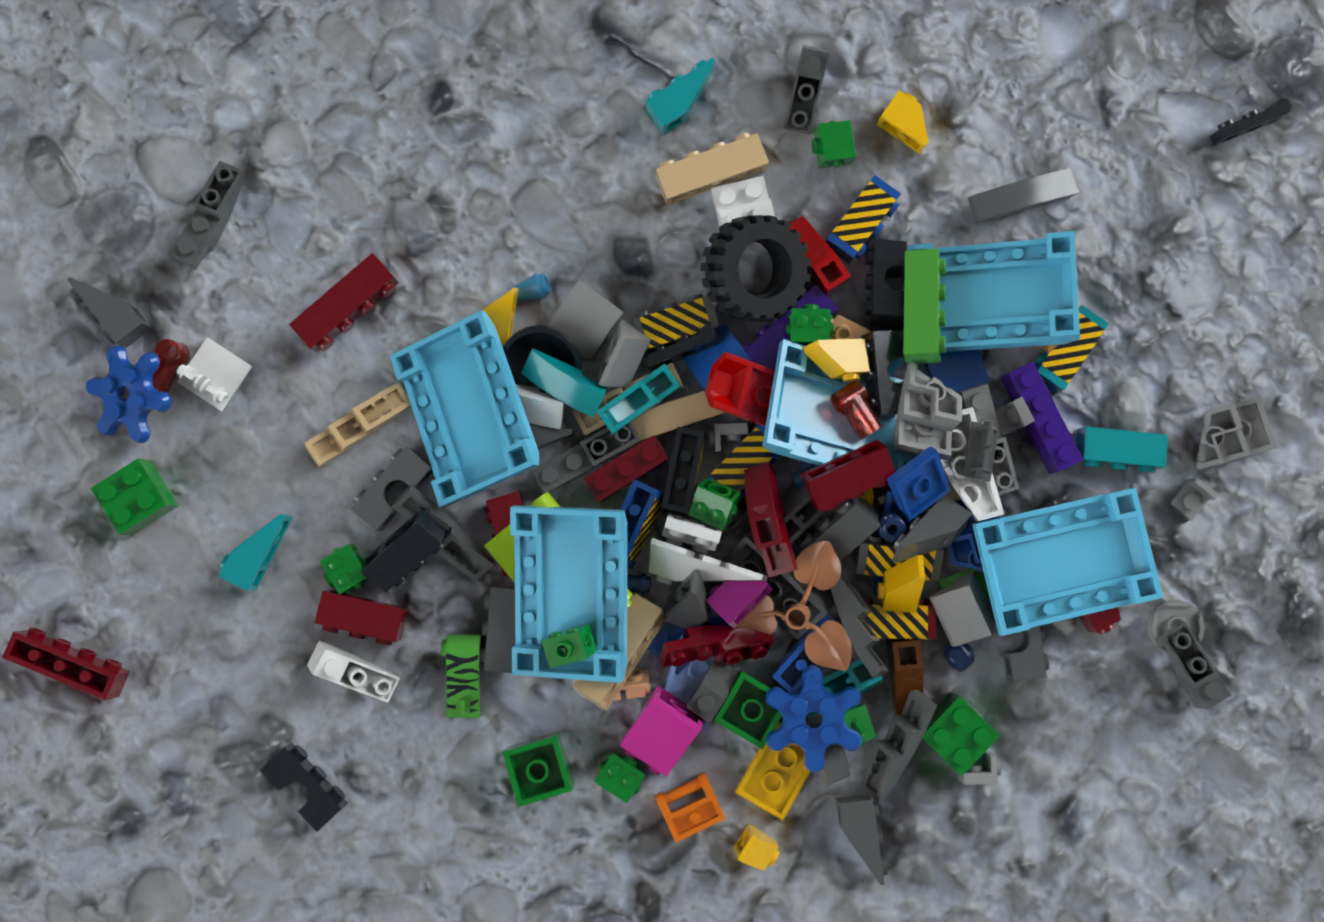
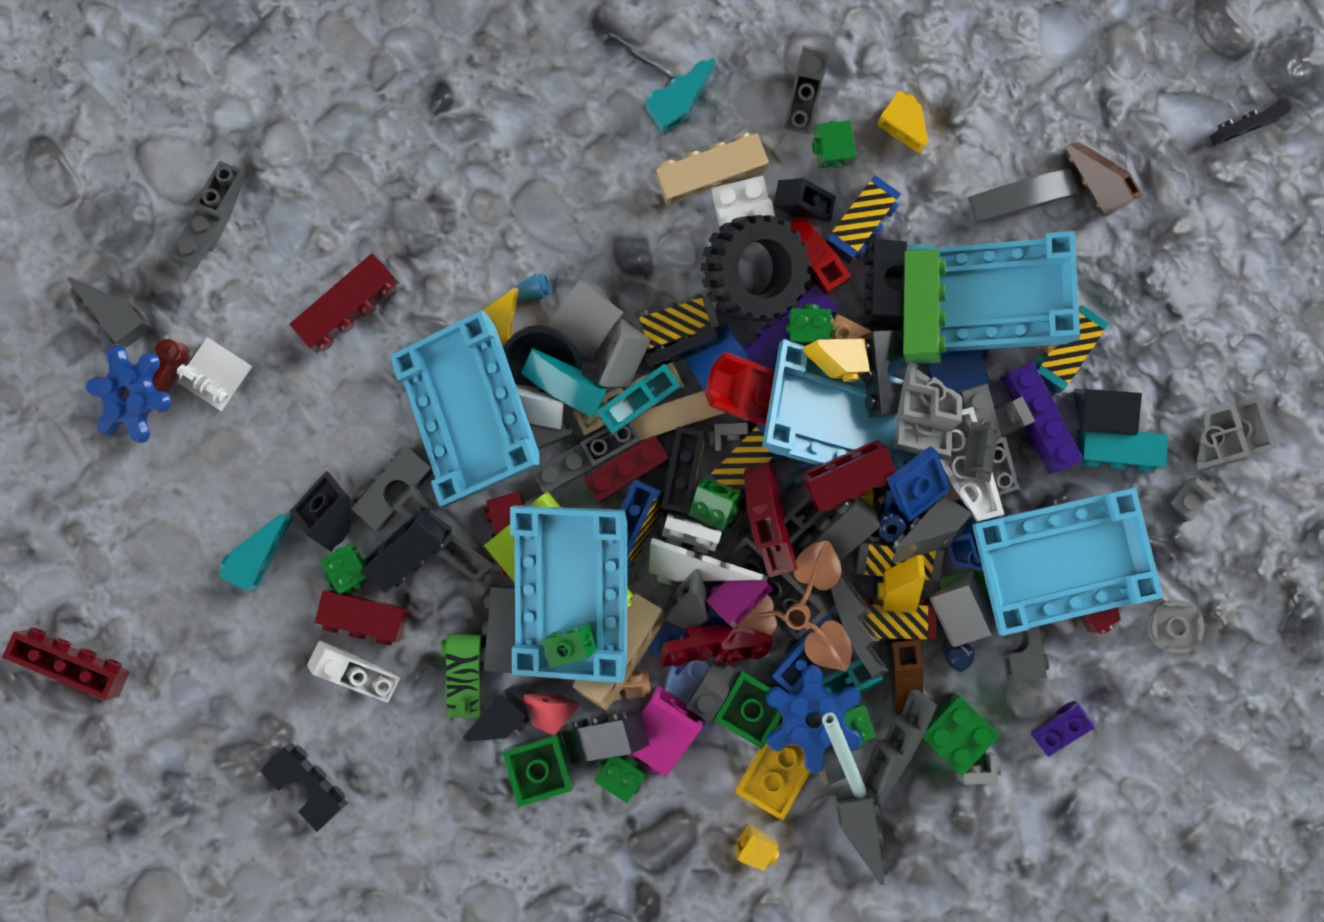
green brick [90,458,179,536] -> none
tan slope [304,381,411,468] -> none
dark blue pin [627,573,651,595] -> none
orange plate [654,771,726,843] -> none
clear red piece [831,381,883,440] -> none
dark grey slope [1160,622,1232,709] -> none
none -> black slope [290,471,350,552]
none -> black slope [462,688,530,741]
none -> coral slope [523,694,579,736]
none -> black brick [562,710,650,764]
none -> black slope [773,178,836,222]
none -> light aqua piece [822,713,867,798]
none -> dark purple plate [1031,701,1095,757]
none -> slope [1065,141,1143,216]
none -> black slope [1073,388,1142,436]

